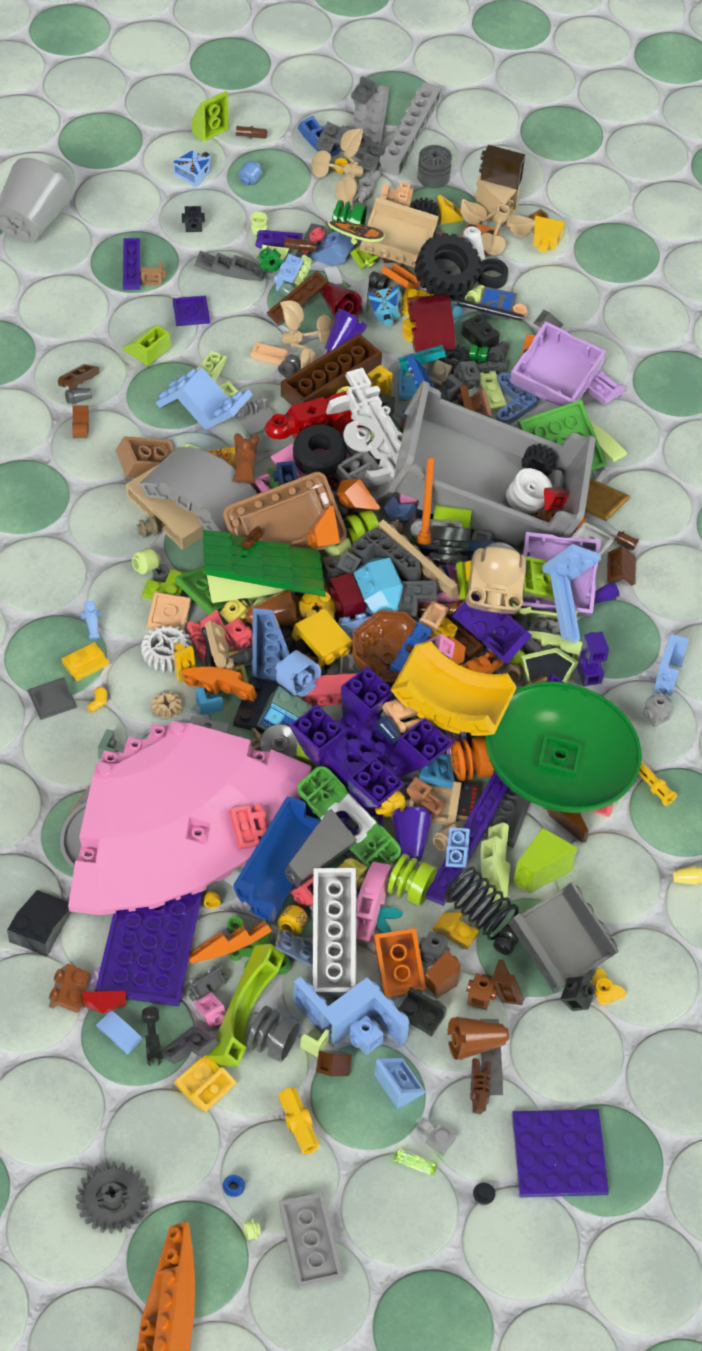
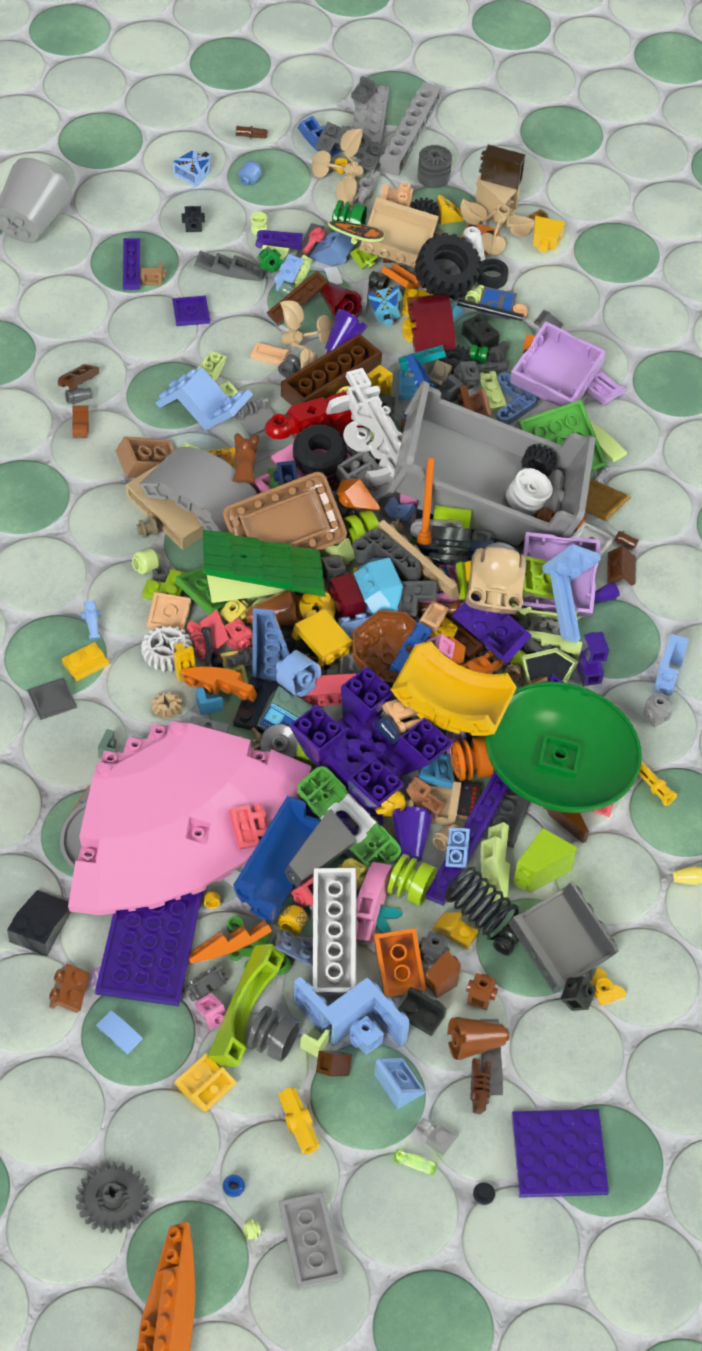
red slope [82,991,127,1014] -> none
yellow arm [87,687,107,713] -> none
lime slope [122,325,171,366] -> none
pearl dark grey bar [142,1007,161,1066] -> none
dark grey plate [160,1026,219,1064] -> none
lime slope [192,91,228,142] -> none
tan hinge [205,621,234,670] -> none
reddish brown axle [241,526,265,549] -> none
reddish brown axle [284,238,317,252] -> none
orange slope [306,506,340,549] -> none
dark grey panel [335,550,361,576] -> none
reddish brown panel [492,959,525,1005] -> none
red slope [544,487,570,510] -> none

